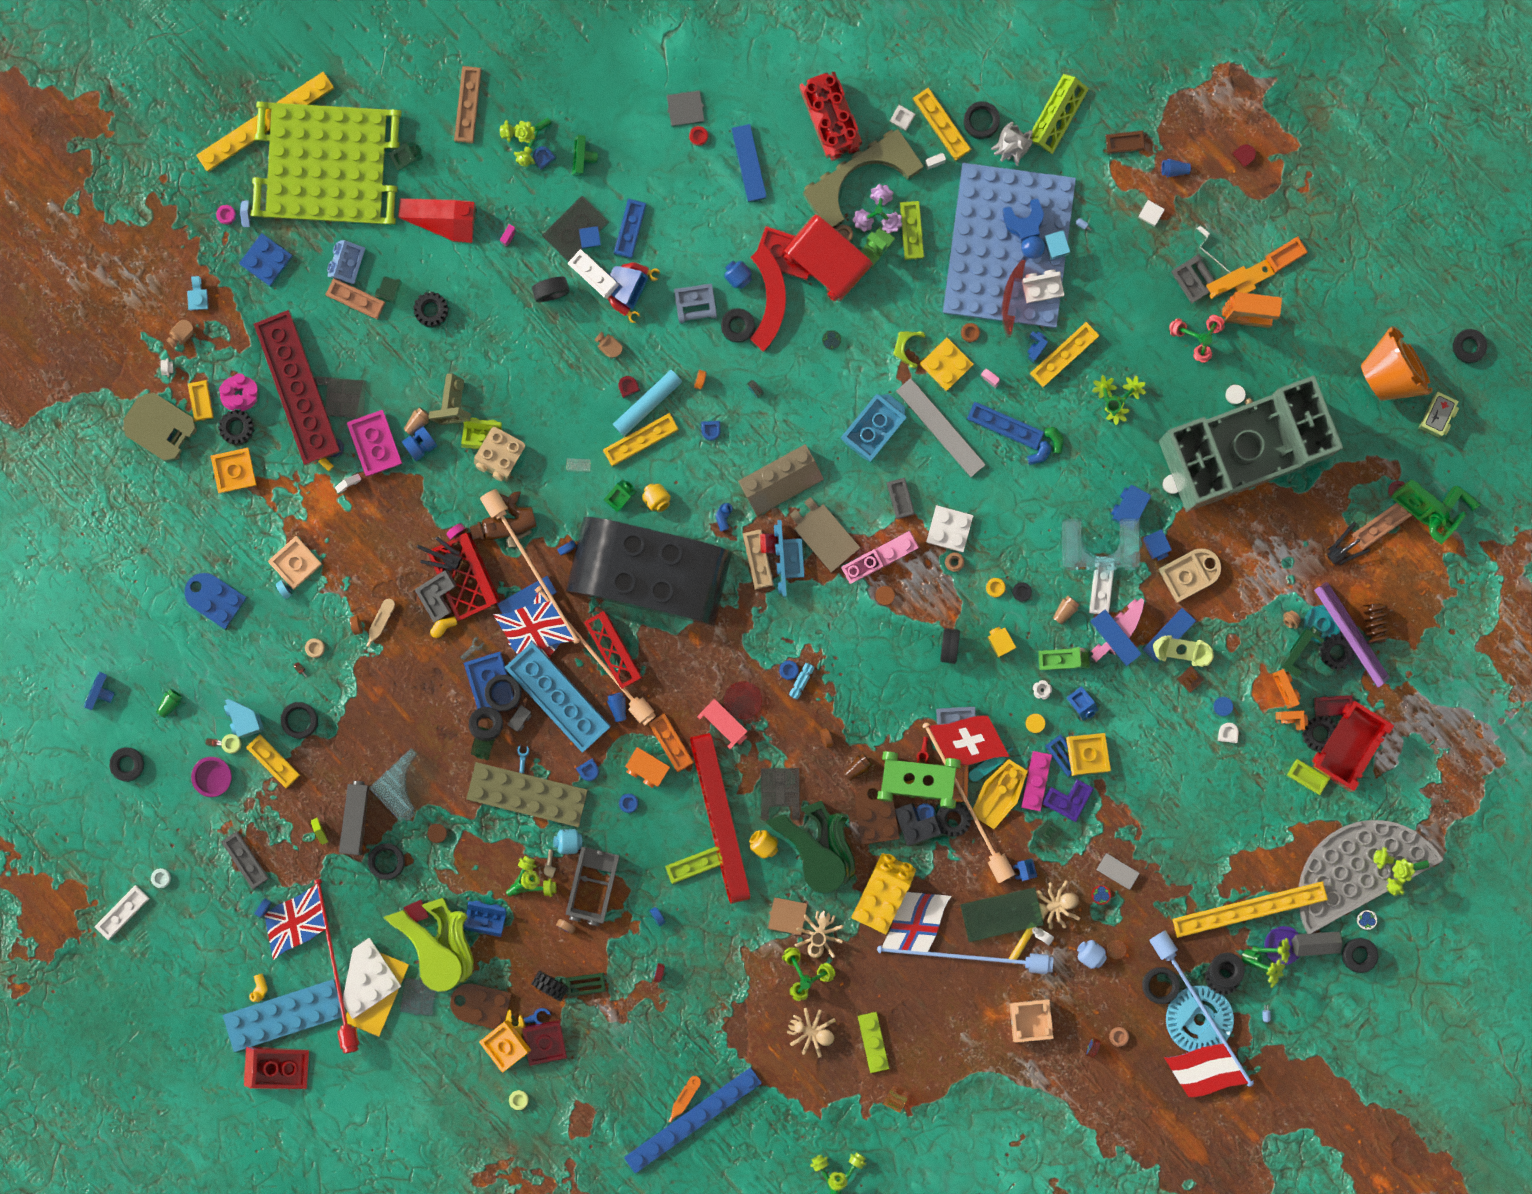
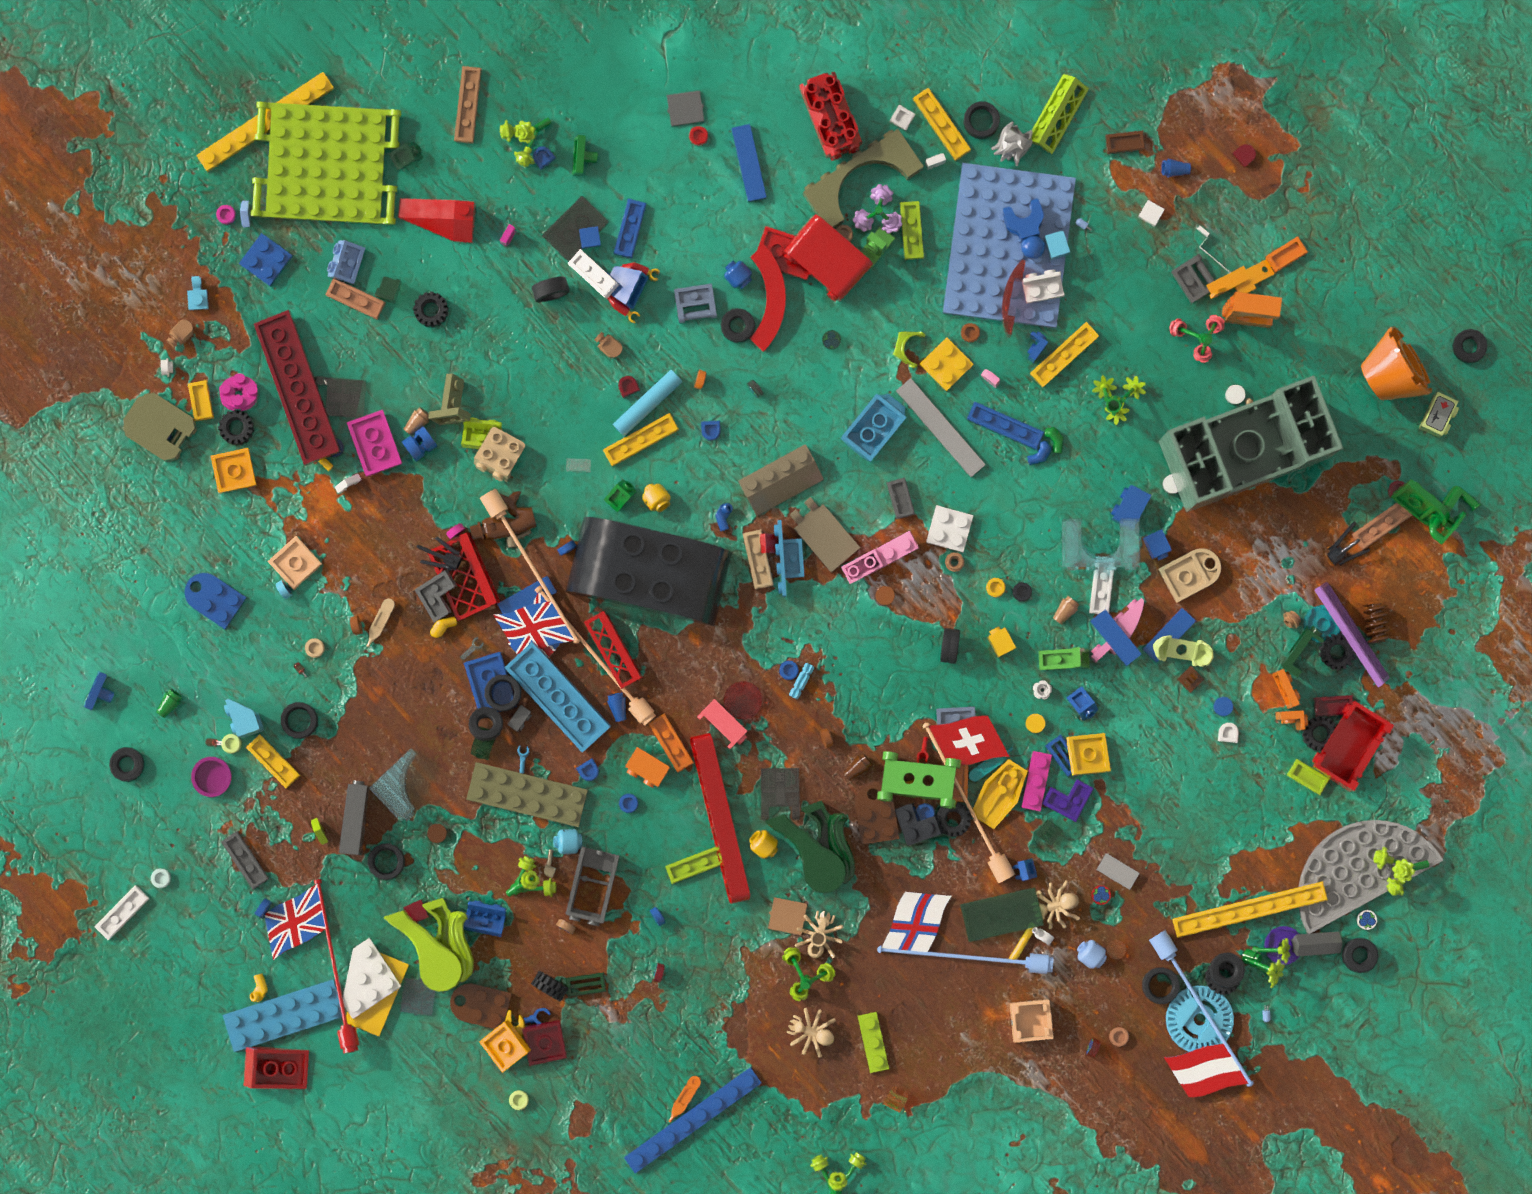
yellow bracket [851,853,916,934] -> none

